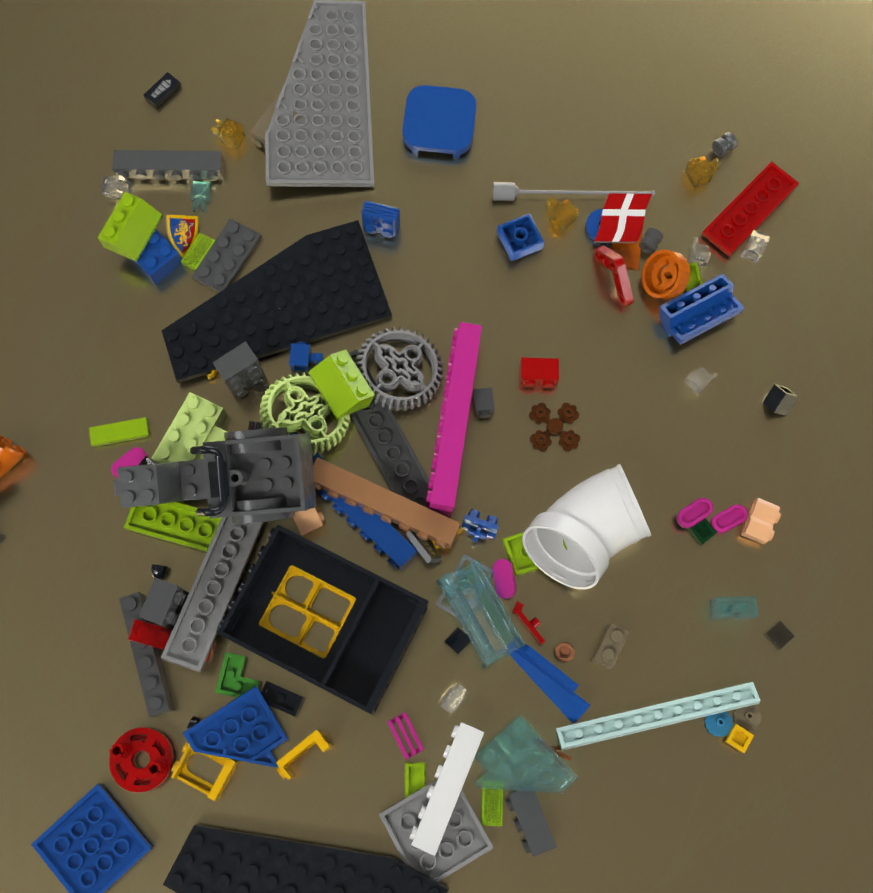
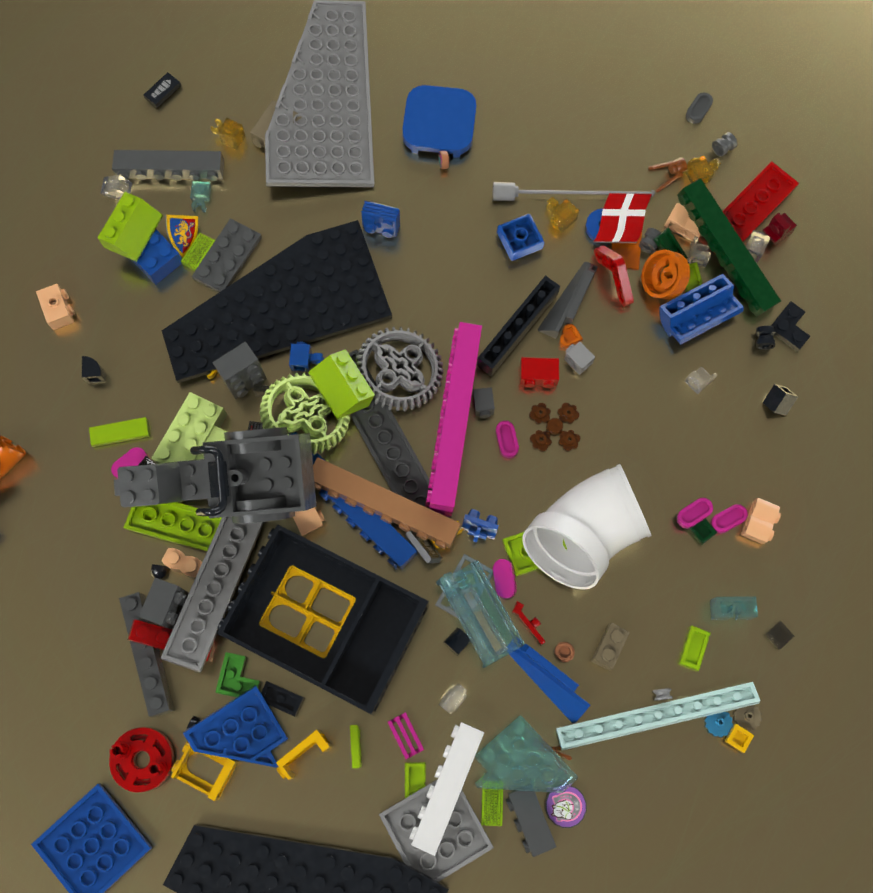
none -> light nougat brick [36,284,75,330]
none -> black brick [82,356,106,384]
none -> light nougat brick [161,548,202,580]
none -> lime tile [350,725,362,769]
none -> nougat tile [439,151,449,169]
none -> black brick [477,275,560,377]
none -> dark pink tile [495,421,519,459]
none -> dark grey wedge [538,262,598,339]
none -> tile [545,784,587,828]
none -> orange tile [559,324,583,348]
none -> light grey brick [564,342,595,375]
none -> dark orange plant [648,157,687,192]
none -> dark green tile [653,228,688,259]
none -> light grey bush [653,688,673,701]
none -> light nougat brick [664,203,701,242]
none -> dark green brick [677,178,781,317]
none -> lime tile [678,626,711,671]
none -> dark grey tile [686,92,713,124]
none -> black wheel [756,326,775,350]
none -> dark red brick [762,213,797,245]
none -> black plate [771,301,810,352]

